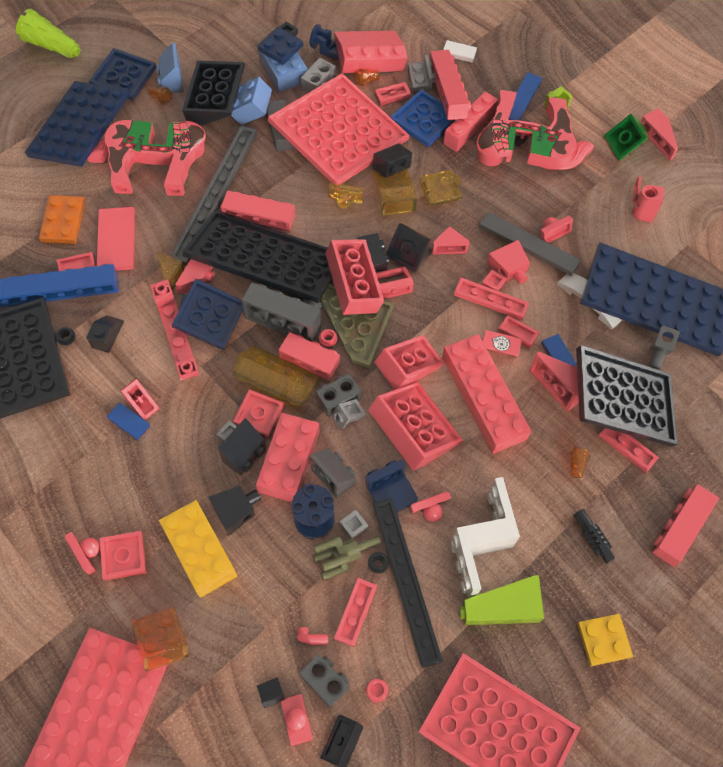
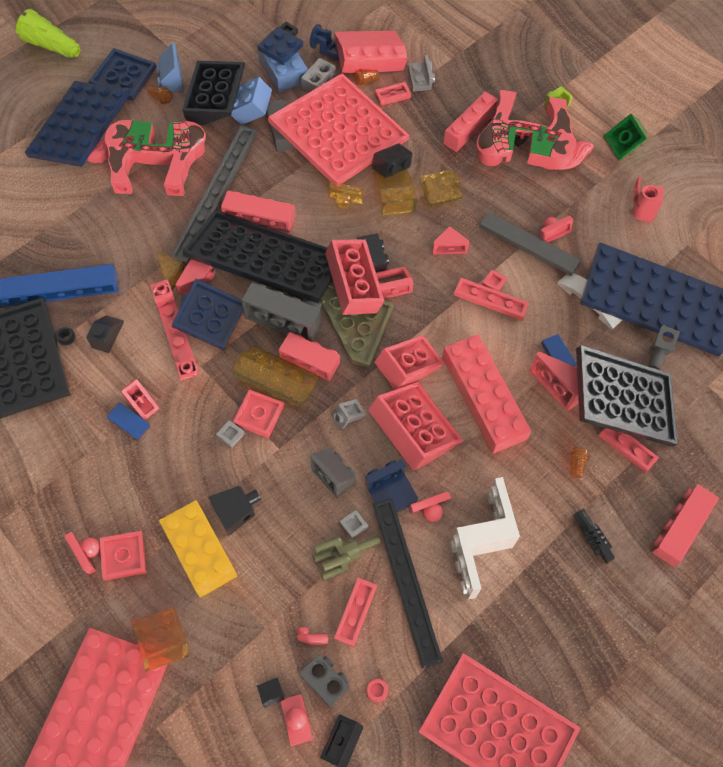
orange plate [39,195,86,244] -> none
coral tile [56,252,96,271] -> none
coral tile [97,207,135,270] -> none
black slope [218,418,266,476] -> none
coral brick [256,413,320,502] -> none
dark blue piece [292,484,334,539] -> none
dark grey brick [316,373,361,417] -> none
coral plate [319,329,338,347] -> none
black plate [368,552,389,574] -> none
black bracket [386,223,432,272] -> none
blue plate [390,89,456,147] -> none
coral brick [430,50,471,120] -> none
white tile [443,40,477,63] -> none
lime slope [459,575,544,626] -> none
coral slope [483,330,522,357] -> none
coral torso [487,240,530,285] -> none
coral tile [498,315,540,349] -> none
blue tile [509,73,542,121] -> none
yellow plate [577,614,633,667] -> none
coral slope [641,108,678,160] -> none

